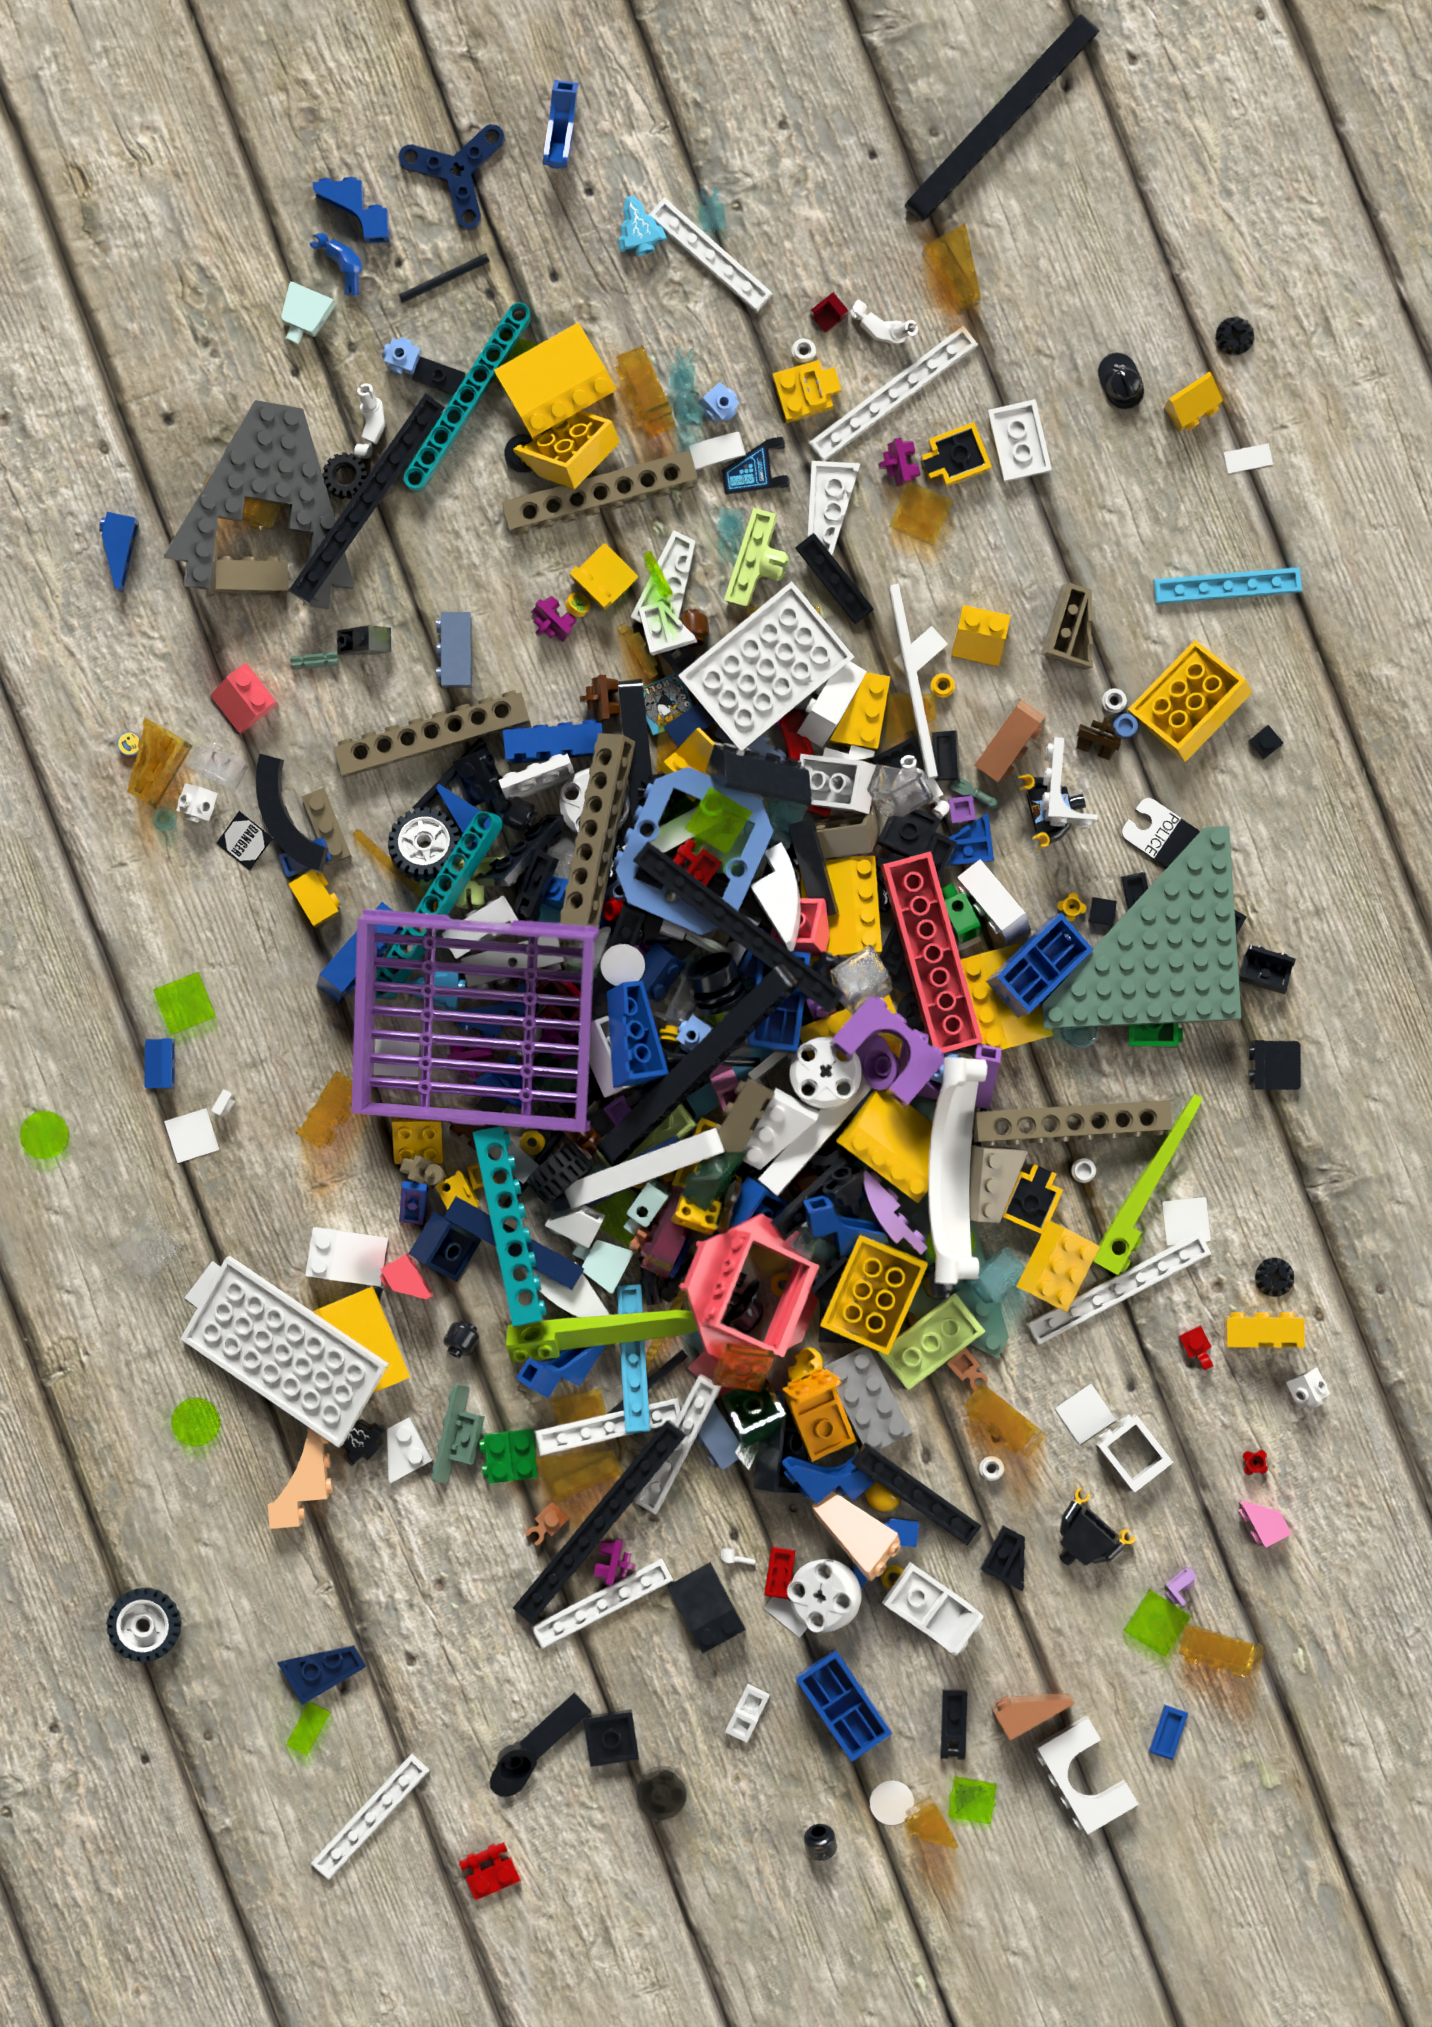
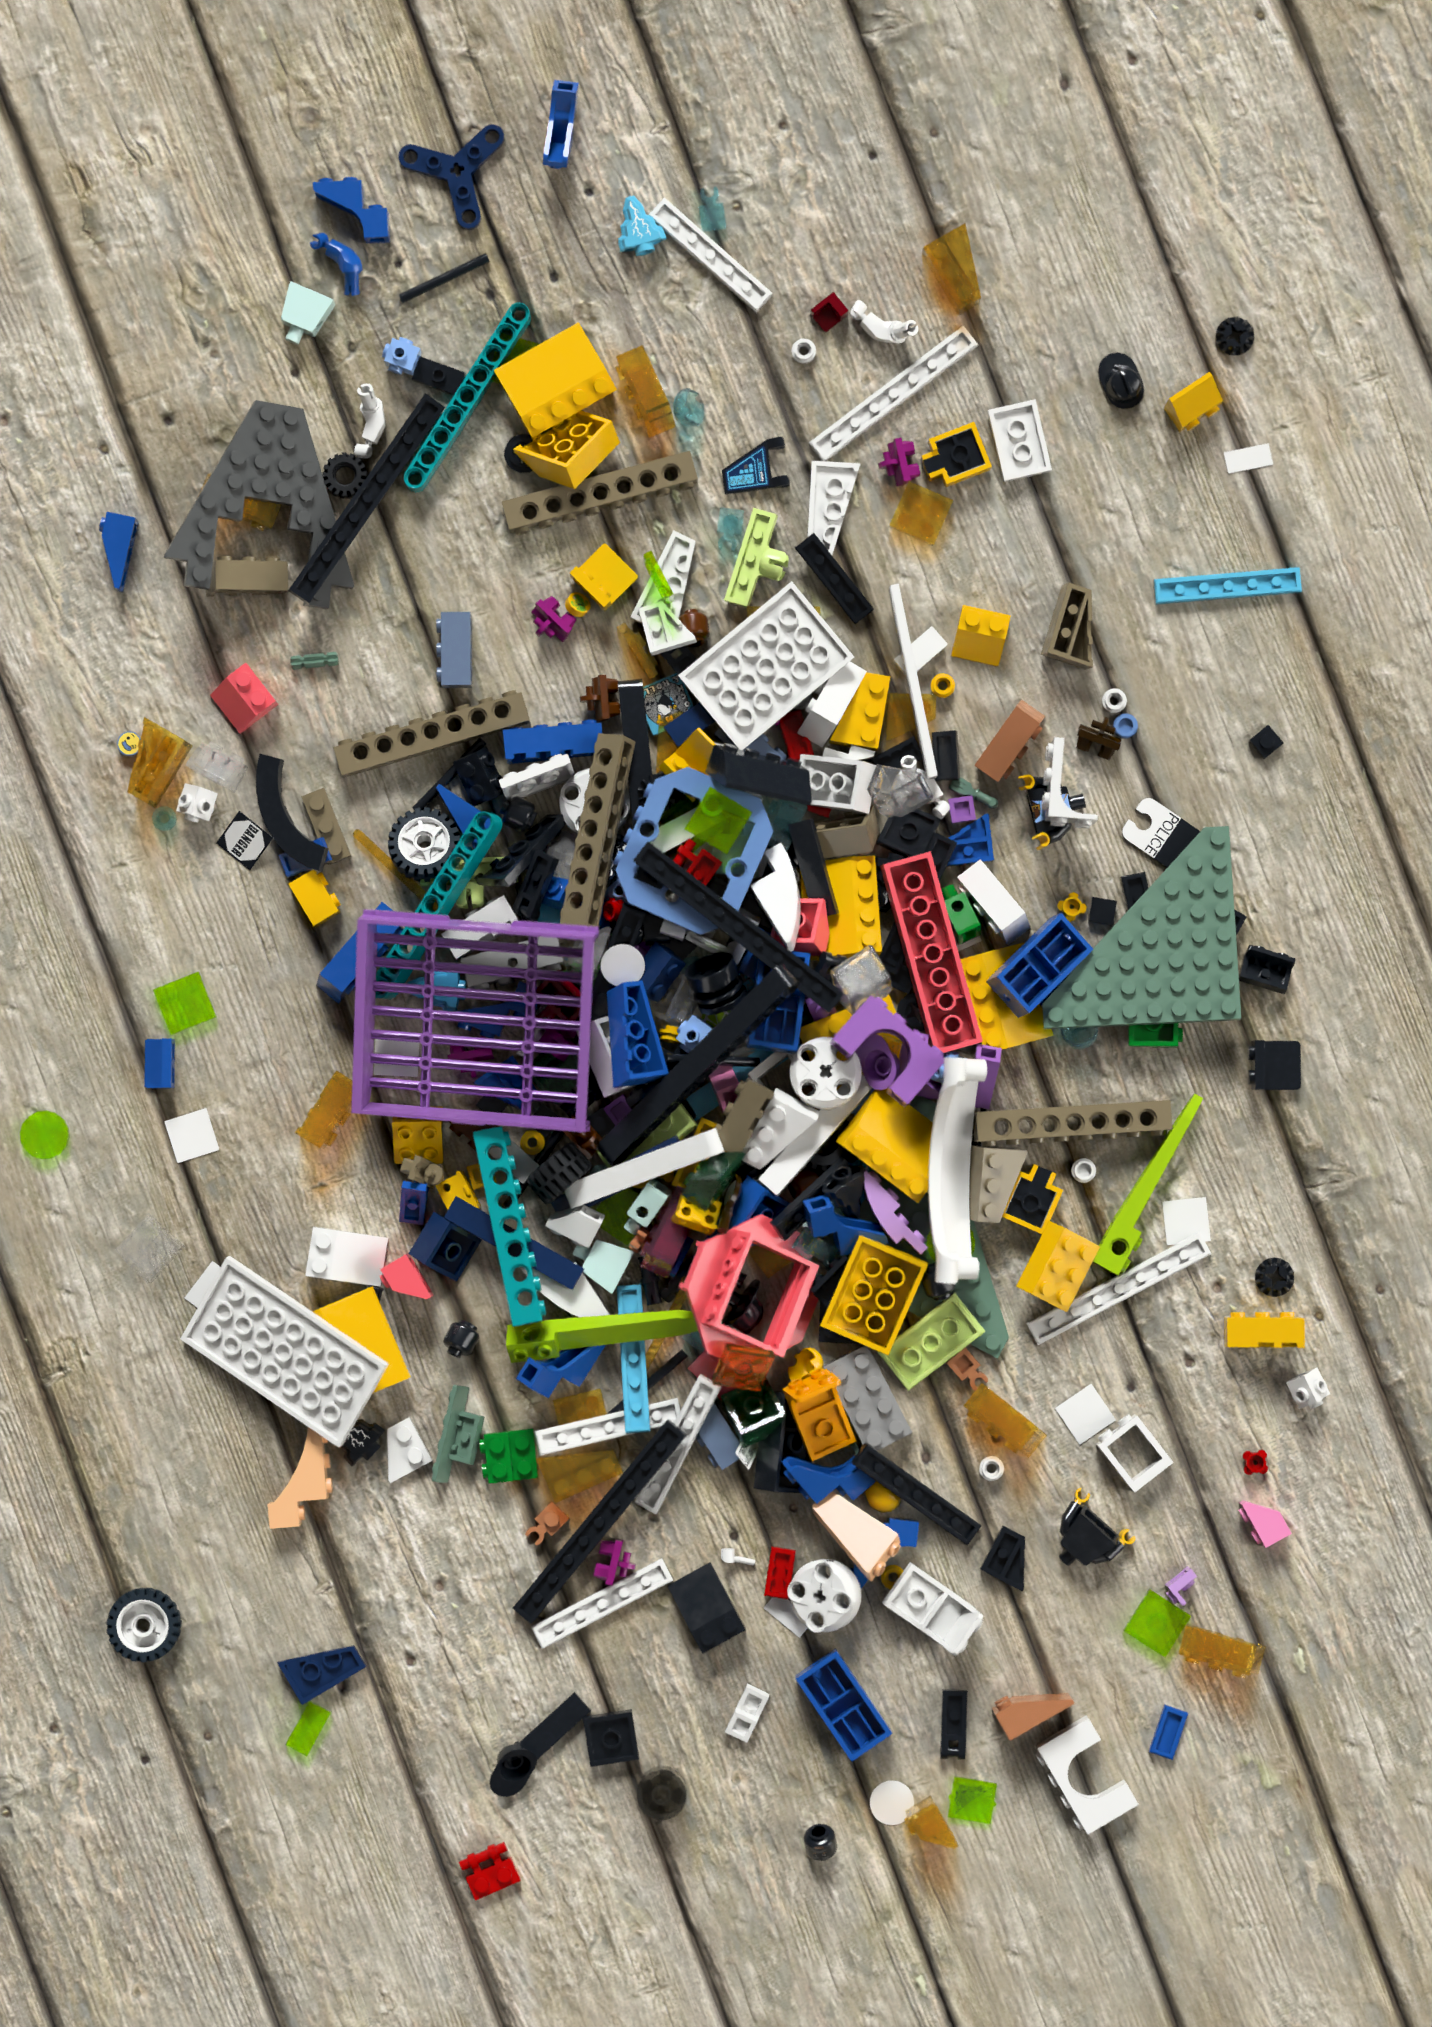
clear neon green tile [171,1397,221,1447] -> none
white plate [211,1089,235,1116] -> none
white tile [310,1753,430,1881] -> none
black slope [337,625,391,655] -> none
clear light blue plate [668,347,695,392] -> none
white slope [689,432,746,470] -> none
light blue brick [698,382,740,424] -> none
plate [770,1272,790,1297] -> none
yellow piece [772,360,842,424] -> none
black beam [904,13,1100,223] -> none
clear light blue brick [966,1247,1025,1304] -> none
yellow slope [1128,640,1252,762] -> none
red plate [1178,1325,1214,1370] -> none

